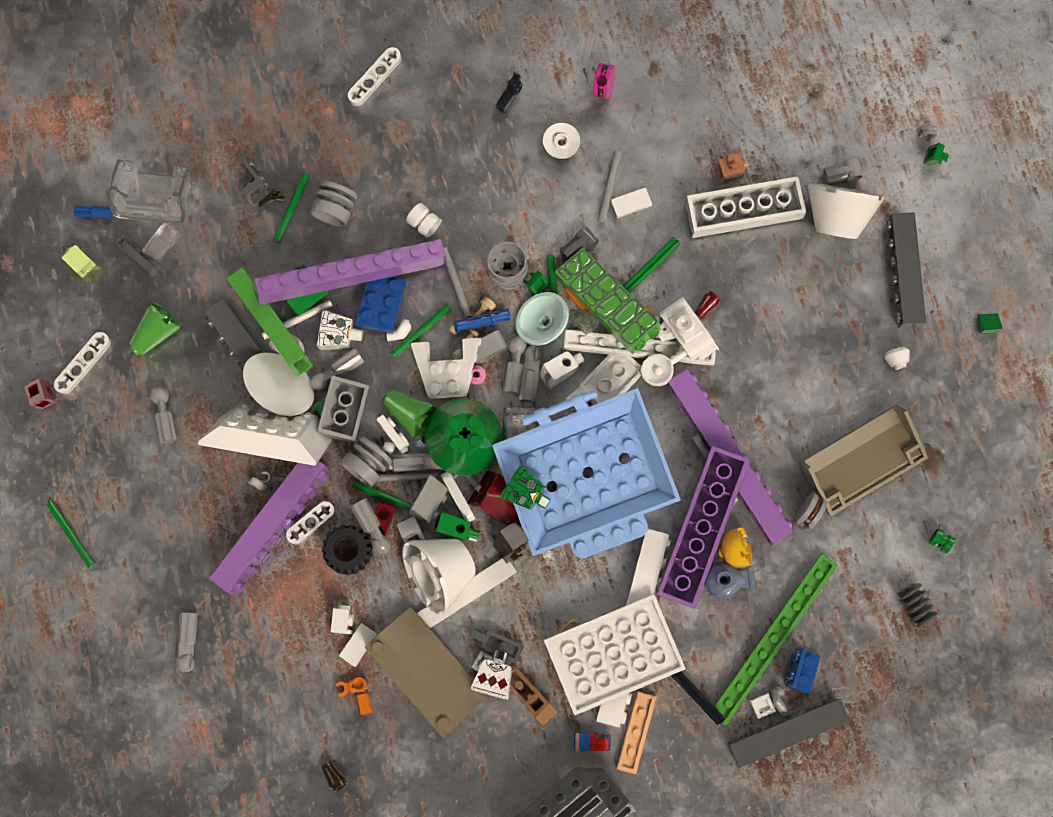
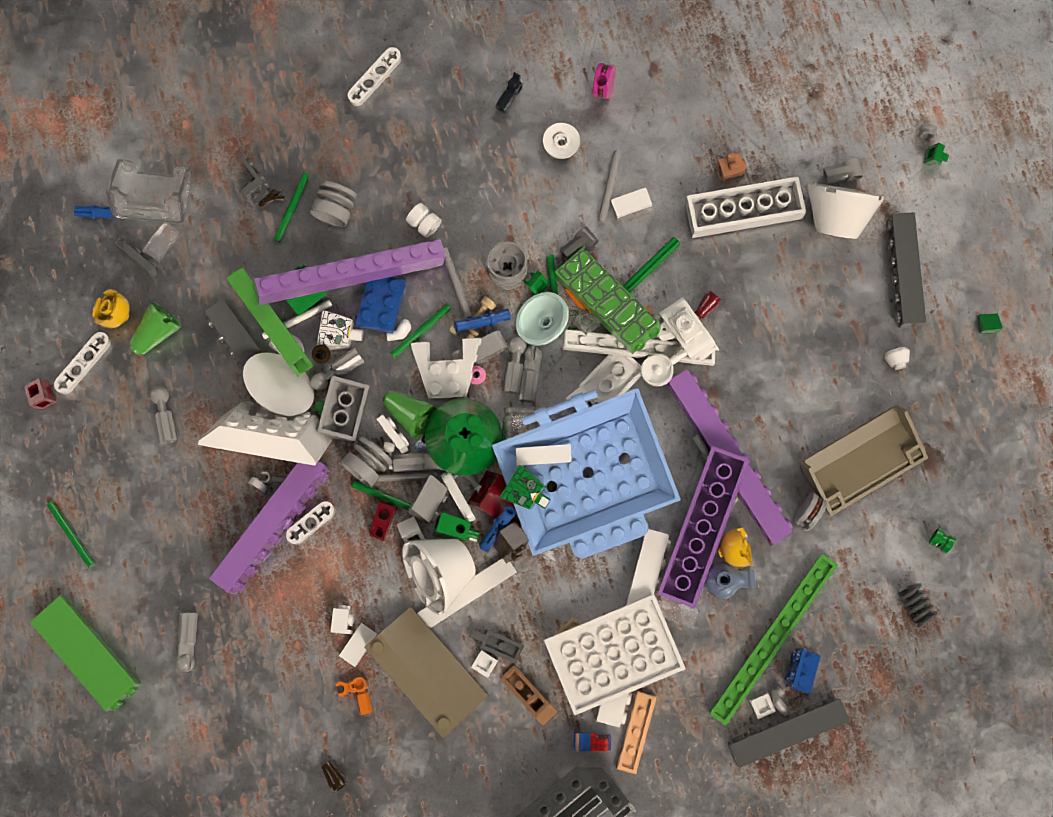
yellowish green brick [62,245,96,278] -> none
black tyre [322,525,373,575] -> none
light grey piece [350,498,392,555] -> none
white torso [471,650,512,700] -> none
white torso [539,351,584,390] -> none
black axle [670,671,725,726] -> none
none -> bright green brick [30,595,141,711]
none -> yellow cylinder [92,289,130,328]
none -> dark brown cone [312,345,331,364]
none -> blue pin [479,506,516,552]
none -> white sticker [516,444,572,466]

